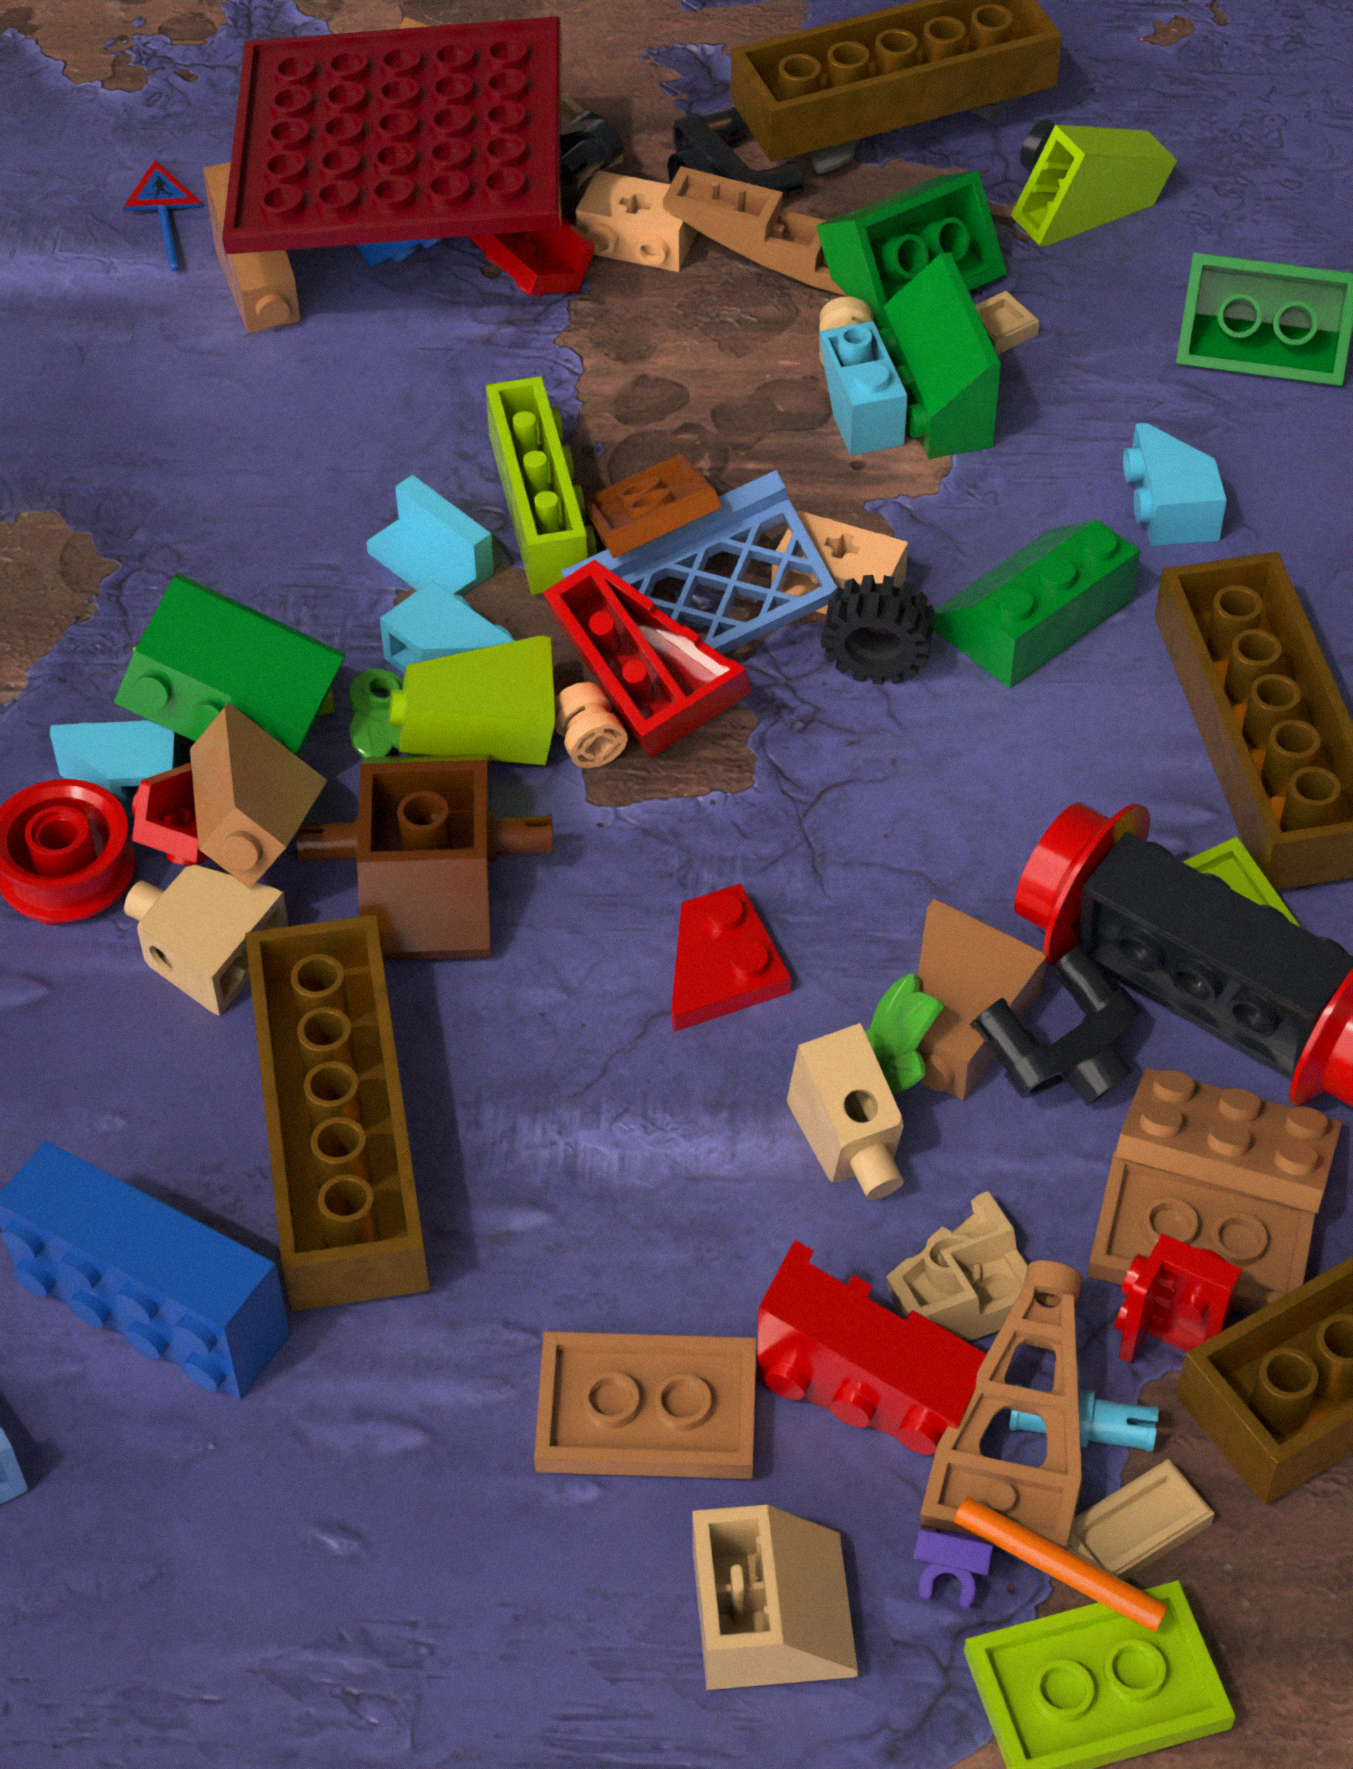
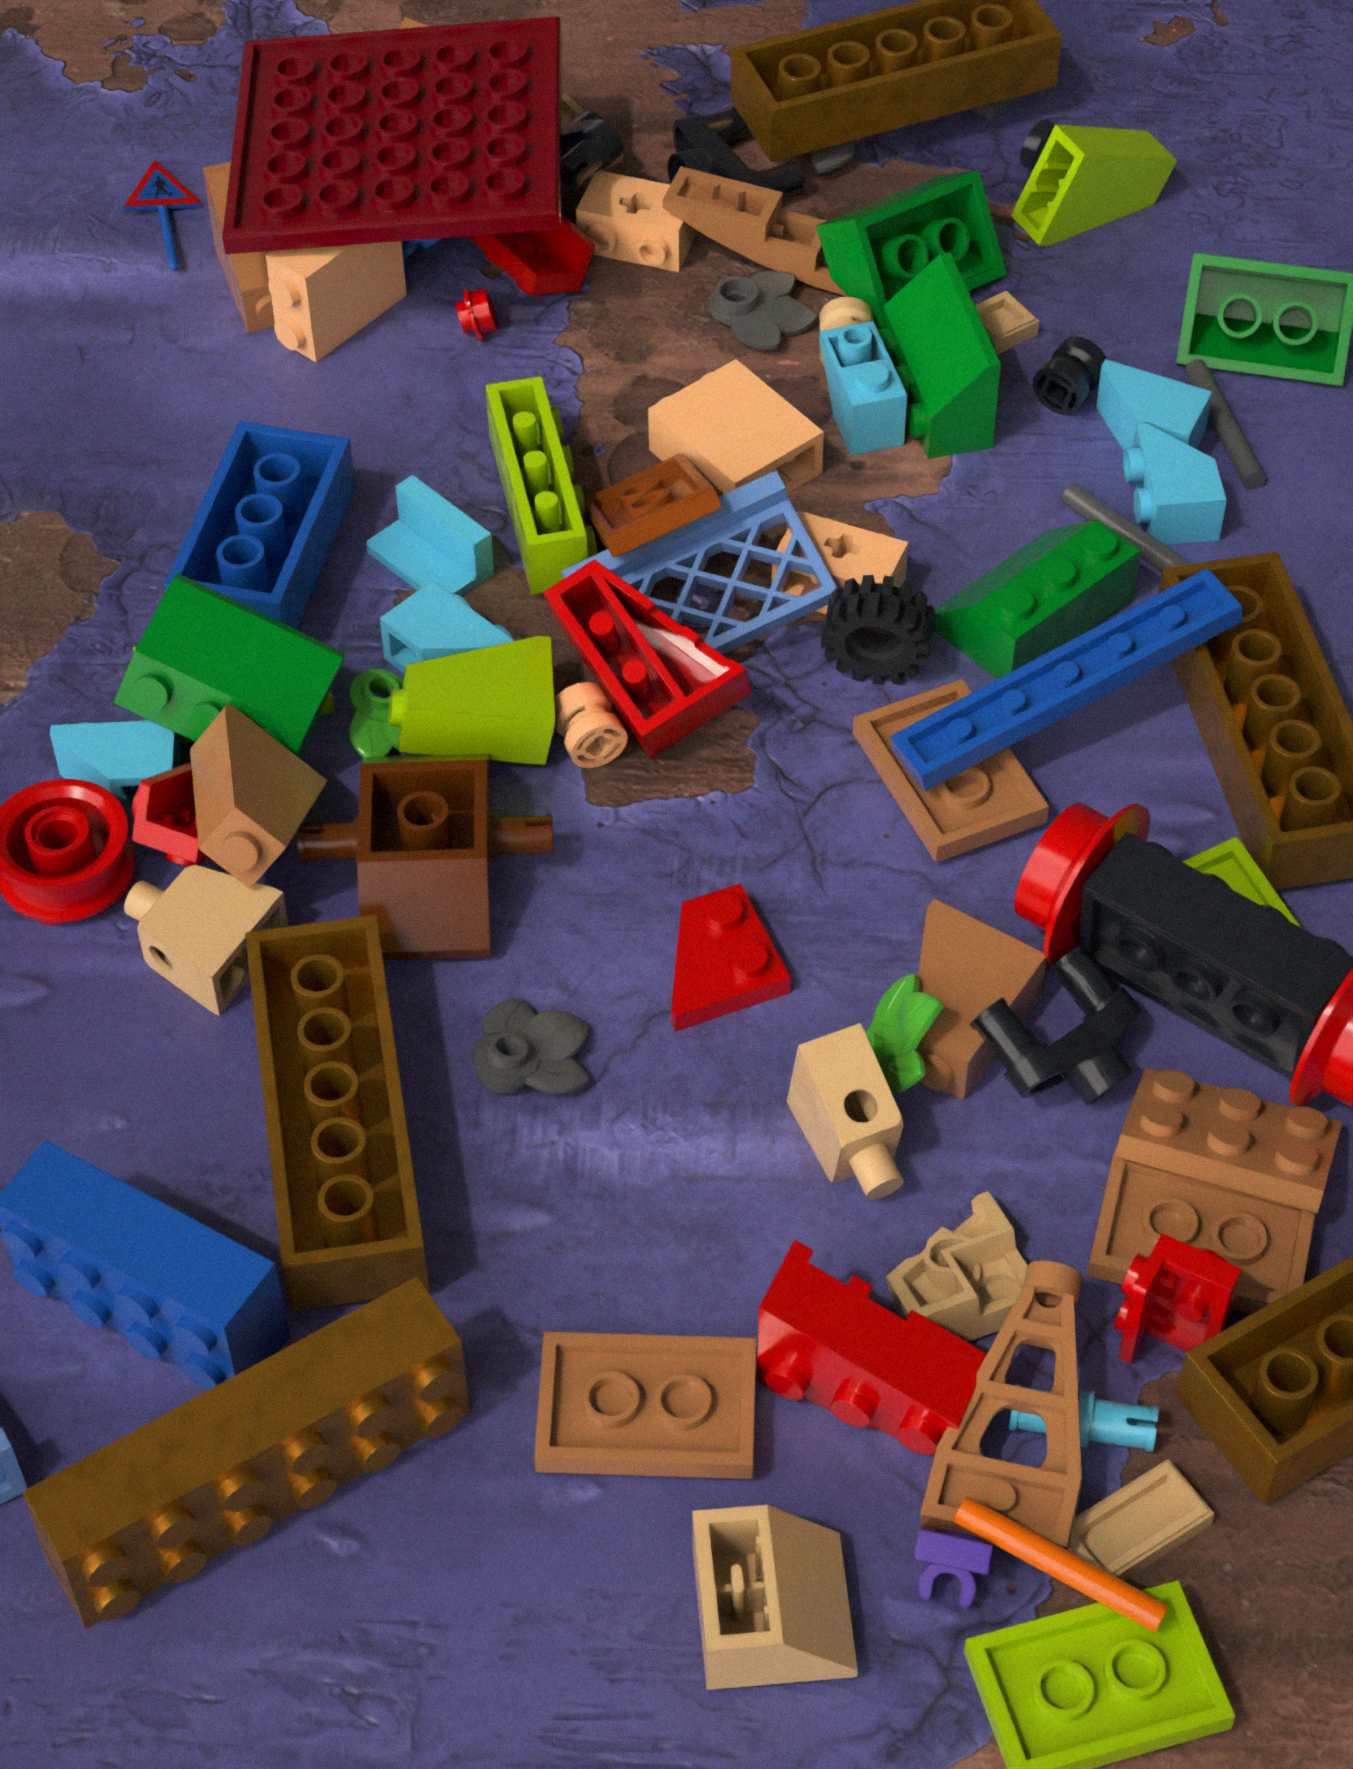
none -> pearl gold brick [22,1277,470,1629]
none -> blue brick [164,421,356,630]
none -> light nougat brick [266,241,407,363]
none -> red plate [456,288,499,341]
none -> dark grey plate [472,998,589,1094]
none -> light nougat brick [648,359,824,497]
none -> dark grey plate [709,271,817,350]
none -> medium nougat plate [852,679,1049,863]
none -> blue plate [890,568,1243,792]
none -> black wheel [1032,336,1106,415]
none -> dark grey bar [1061,483,1192,571]
none -> medium azure slope [1096,359,1212,451]
none -> dark grey bar [1185,359,1266,489]

